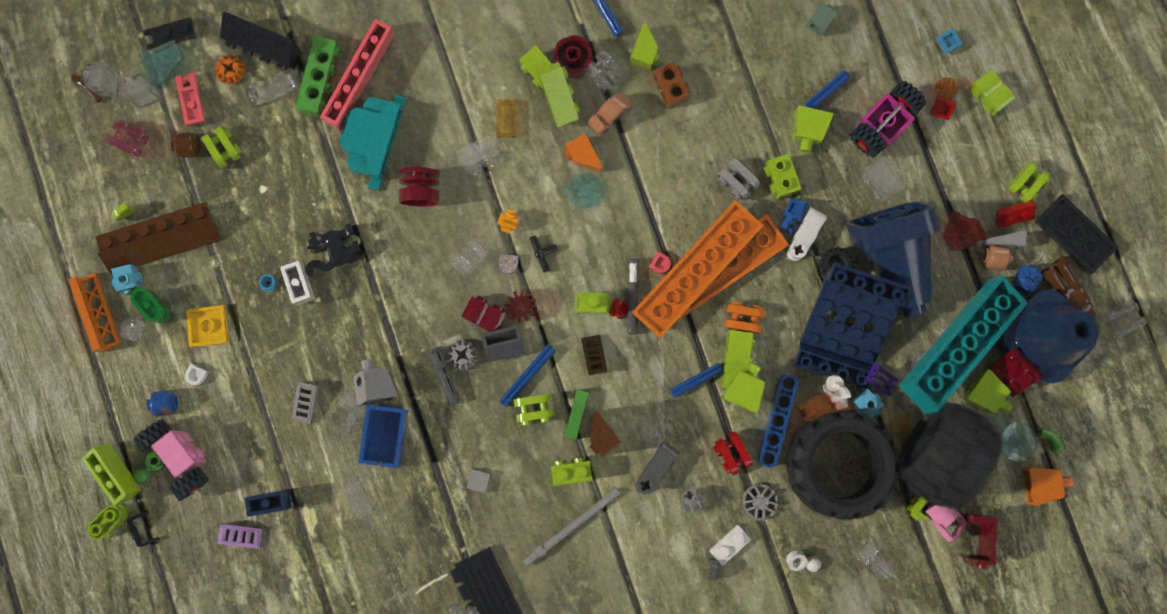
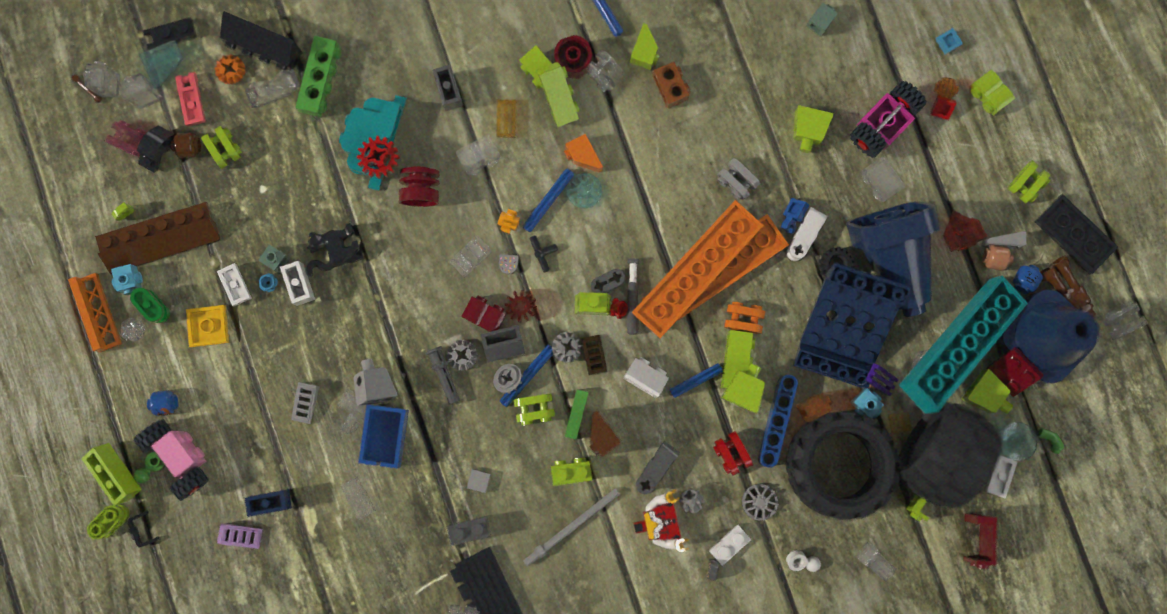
white tile [185,363,209,386] -> none
coral brick [320,19,395,131] -> none
nougat animal [588,92,633,135] -> none
coral tile [649,251,671,274] -> none
lime brick [764,154,801,199] -> none
blue axle [803,70,850,109] -> none
white hips [822,375,851,410] -> none
bright pink piece [923,503,967,542] -> none
red plate [995,200,1036,229] -> none
orange torso [1022,467,1073,506] -> none
none -> black brick [137,125,175,173]
none -> white plate [217,263,252,306]
none -> sand green brick [258,245,290,274]
none -> red gear [357,136,400,179]
none -> dark grey brick [432,65,463,111]
none -> dark grey brick [447,516,491,546]
none -> light grey gear [493,364,523,394]
none -> blue axle [523,168,574,232]
none -> light grey gear [552,332,582,363]
none -> dark grey beam [591,269,625,293]
none -> white slope [623,357,669,398]
none -> torso [633,489,689,551]
none -> white plate [985,455,1017,498]

